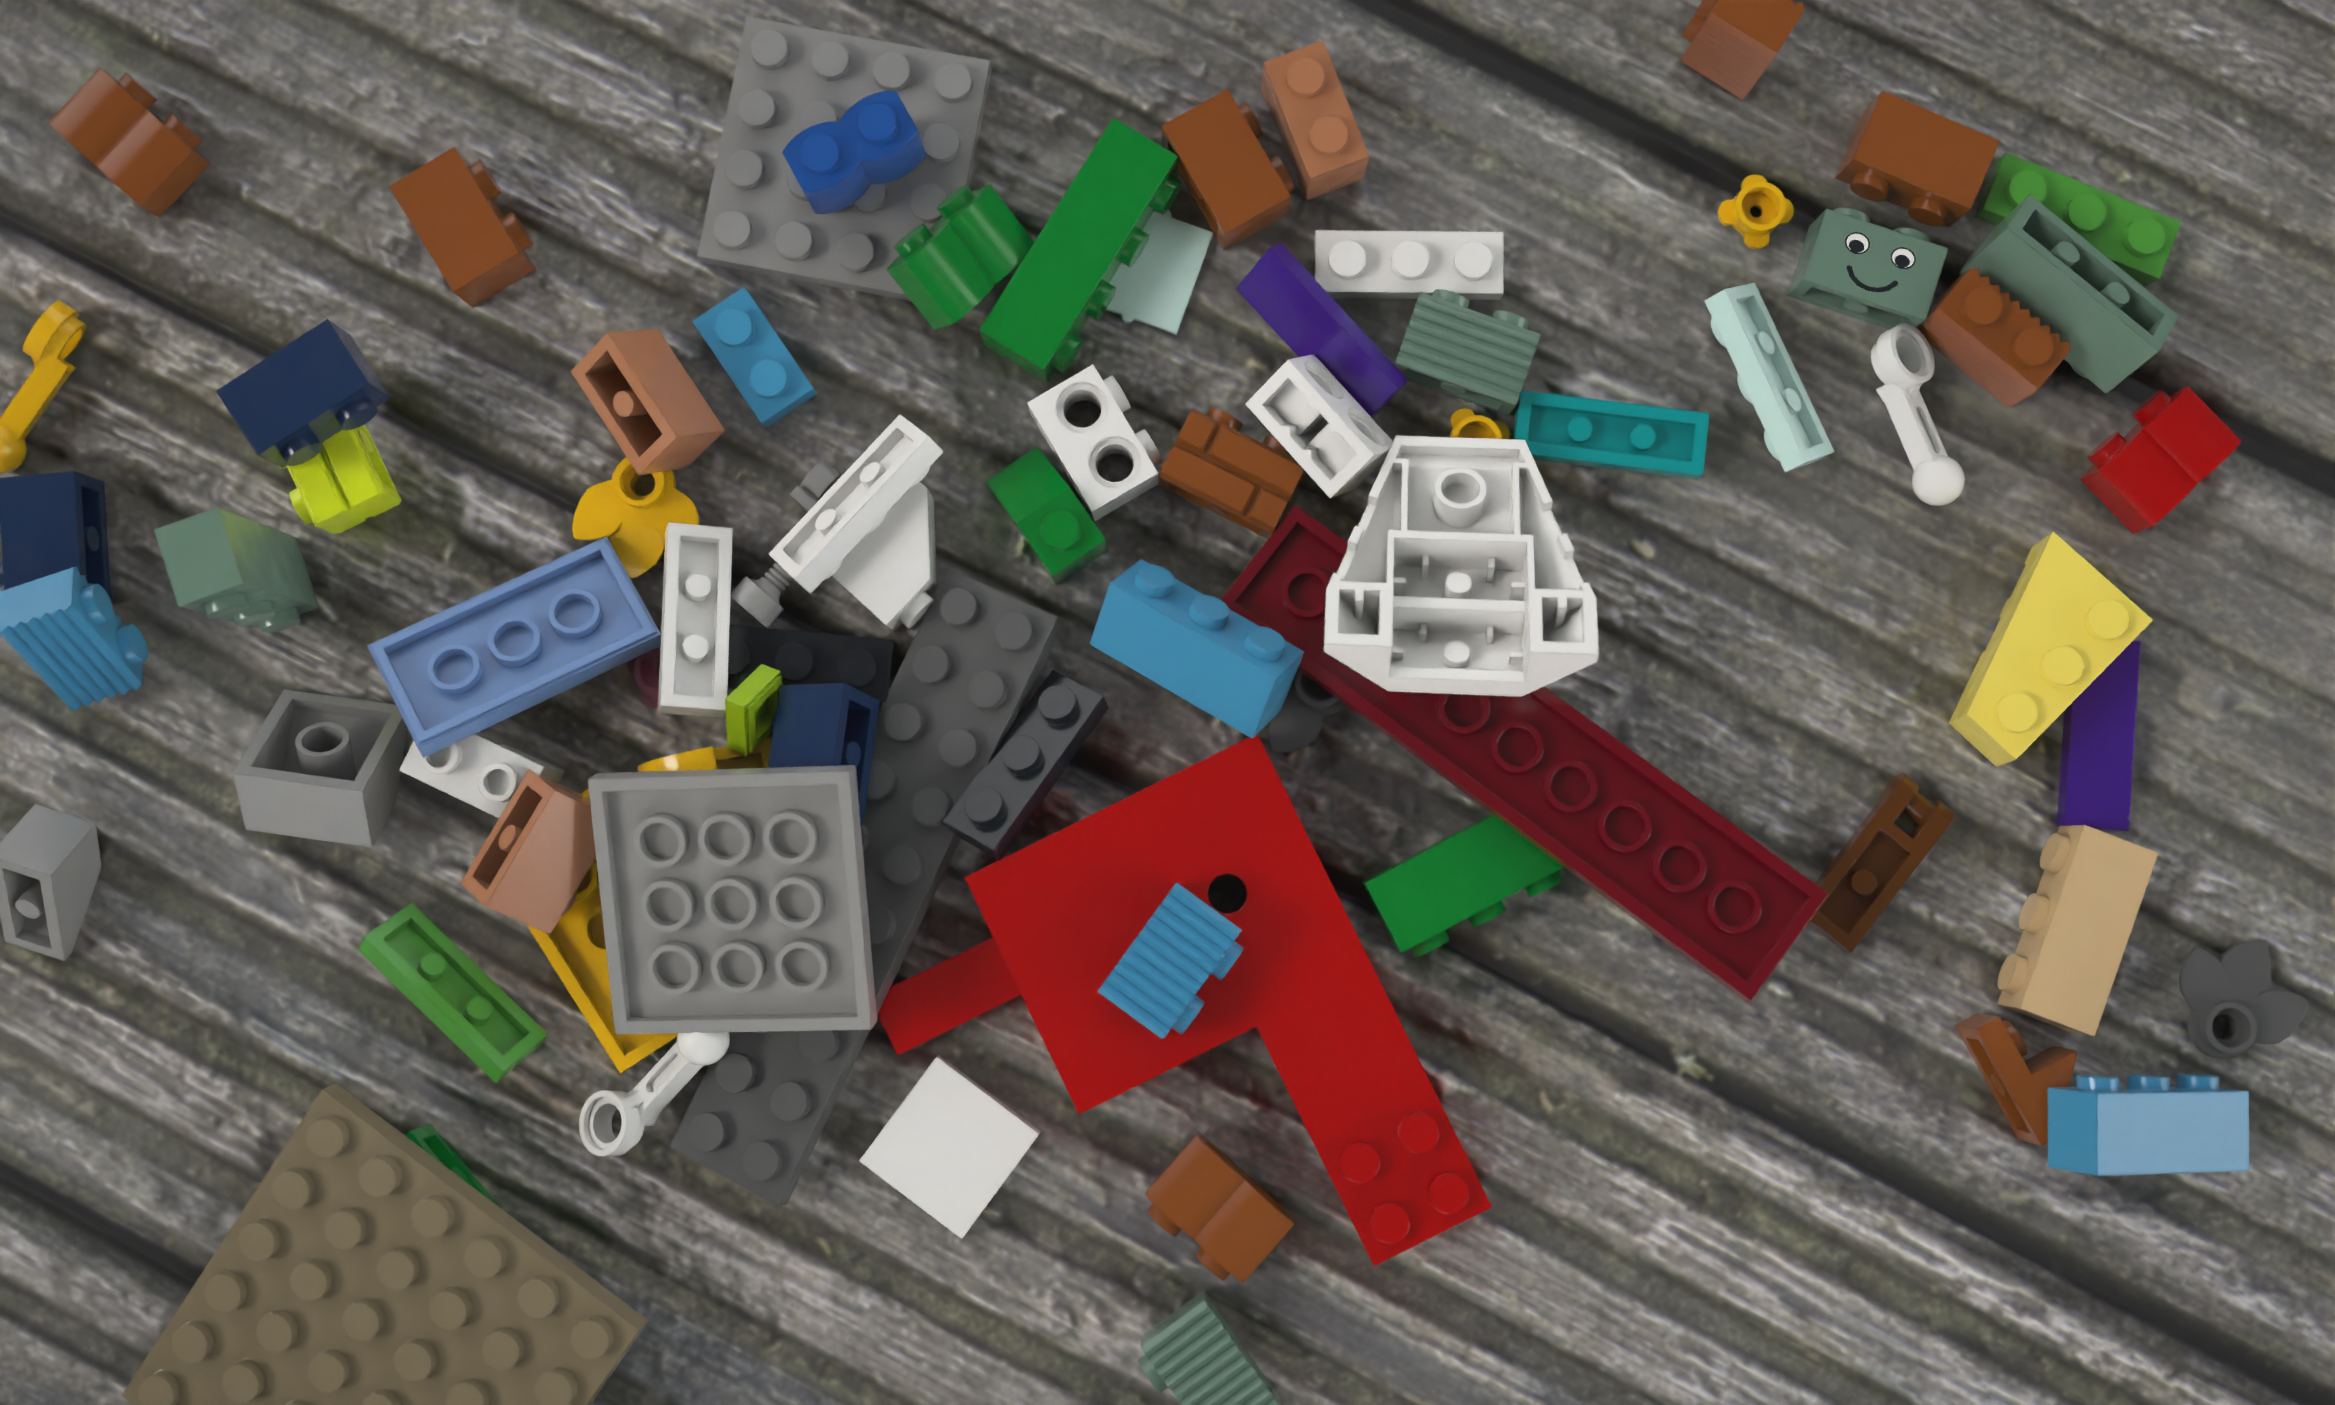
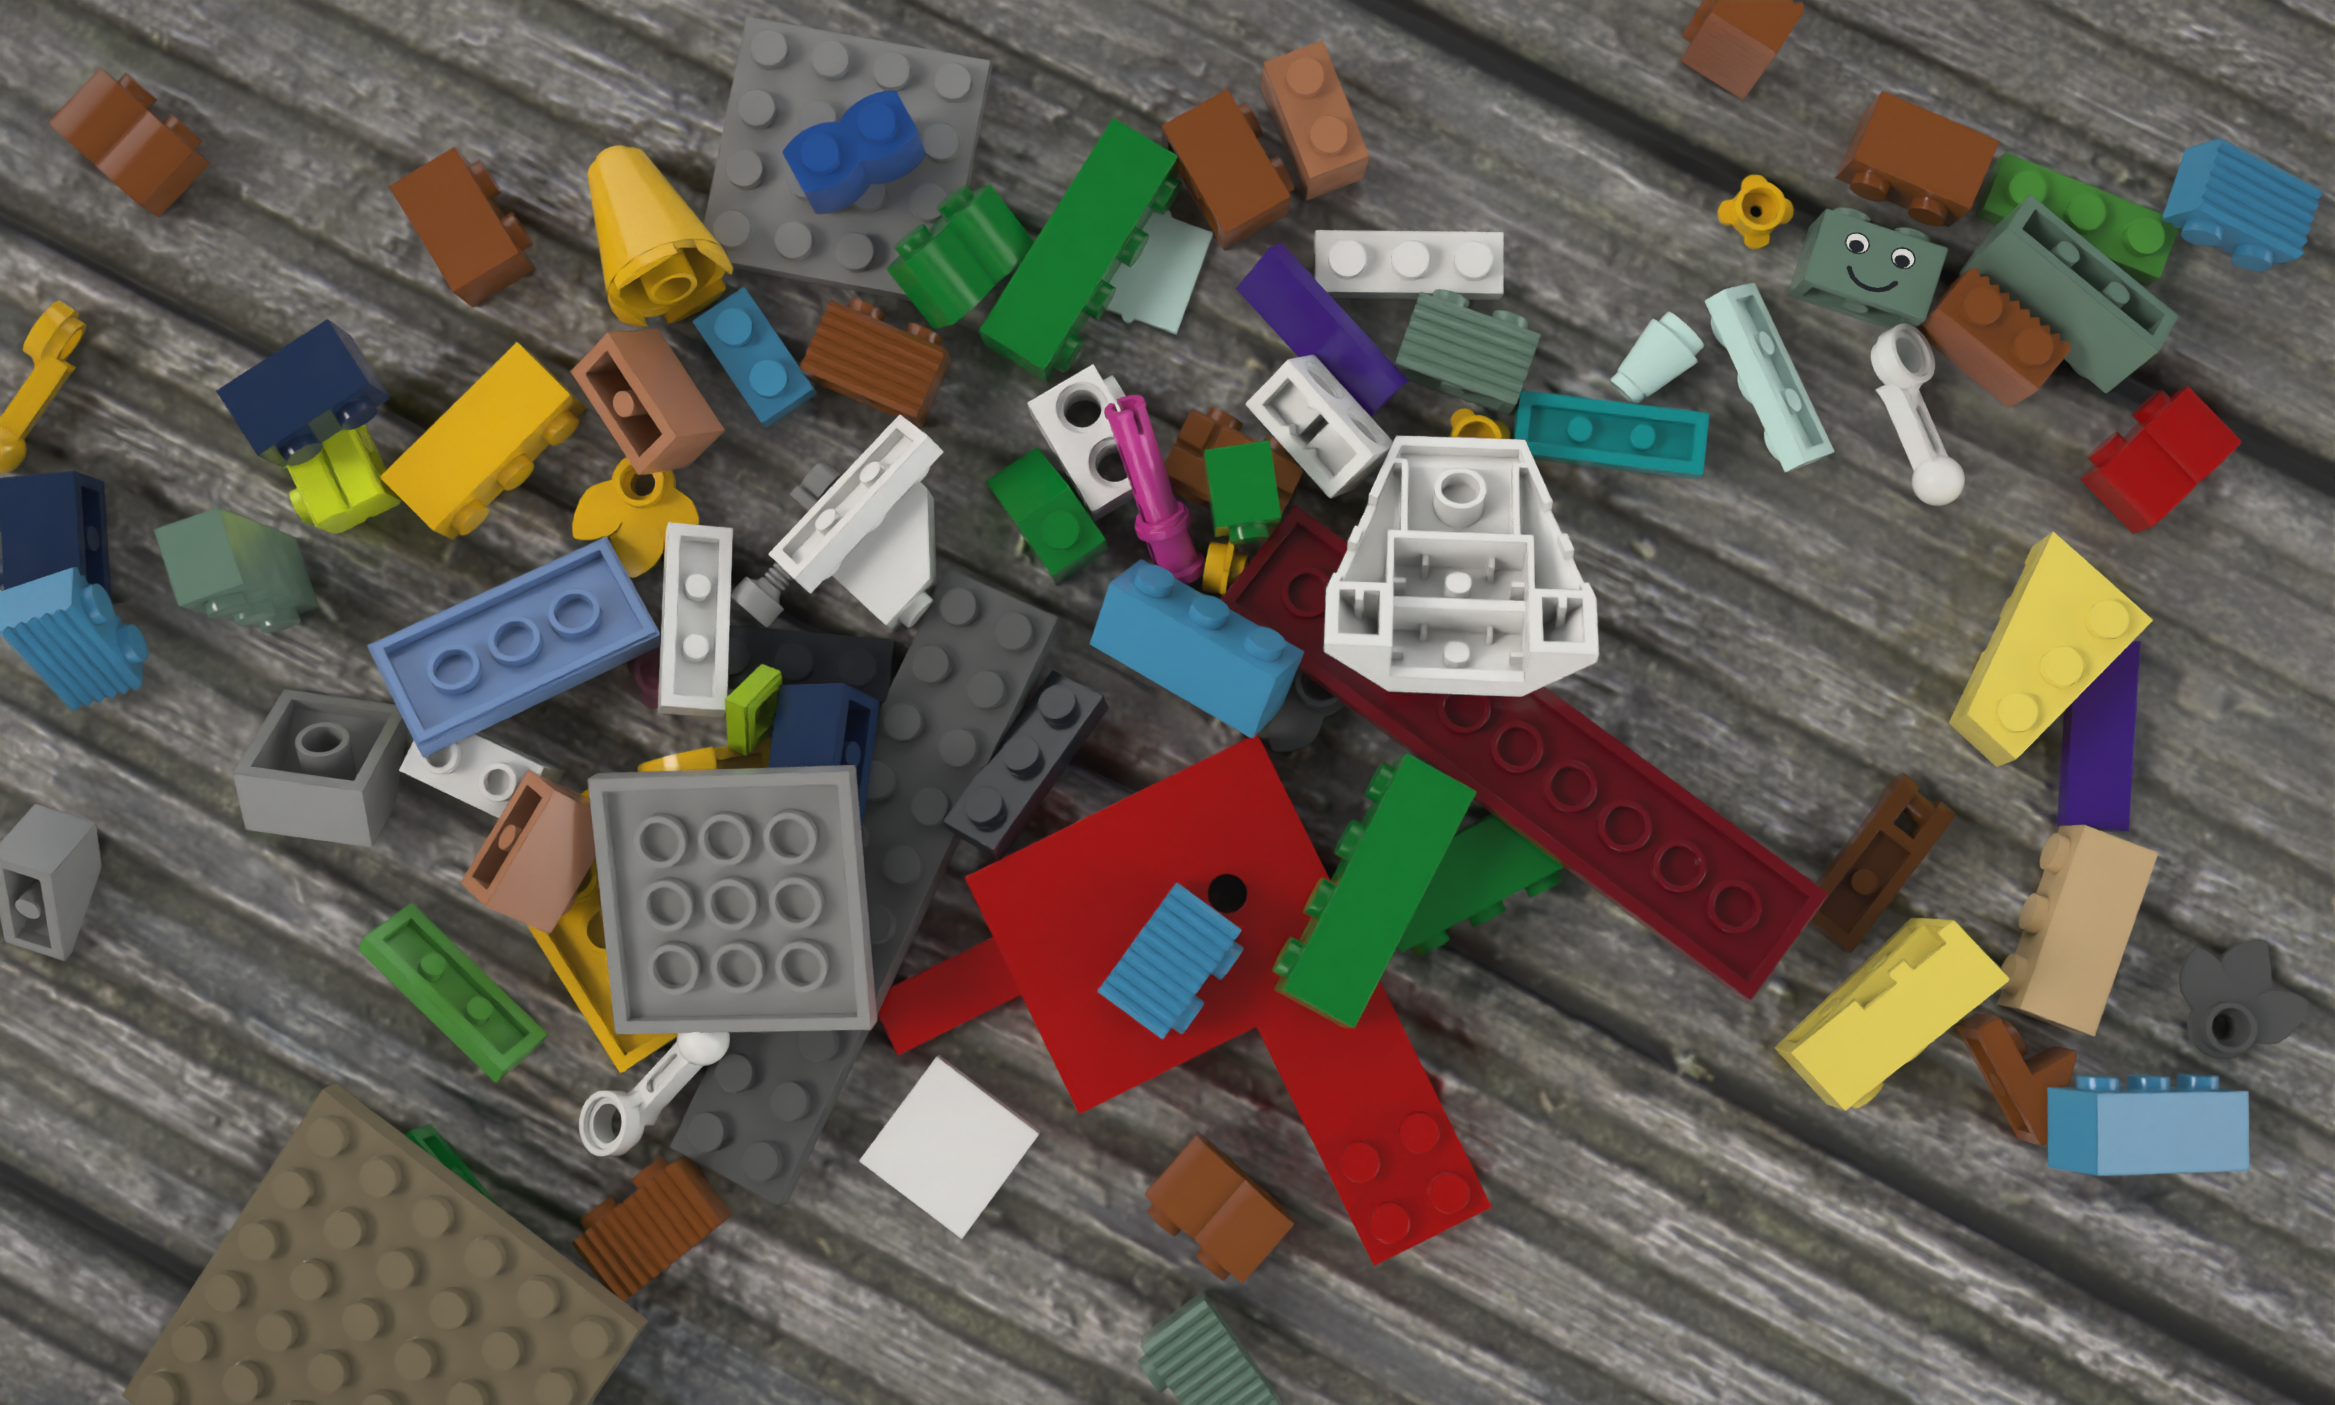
none -> yellow brick [380,342,587,540]
none -> dark orange brick [571,1155,733,1302]
none -> yellow cone [587,145,733,327]
none -> dark orange brick [800,298,952,428]
none -> dark pink pin [1104,395,1206,584]
none -> yellow plate [1202,538,1248,598]
none -> green brick [1204,440,1281,544]
none -> green brick [1272,753,1477,1029]
none -> light aqua cone [1609,312,1704,404]
none -> light yellow wedge [1774,918,2011,1111]
none -> dark azure brick [2162,138,2323,271]

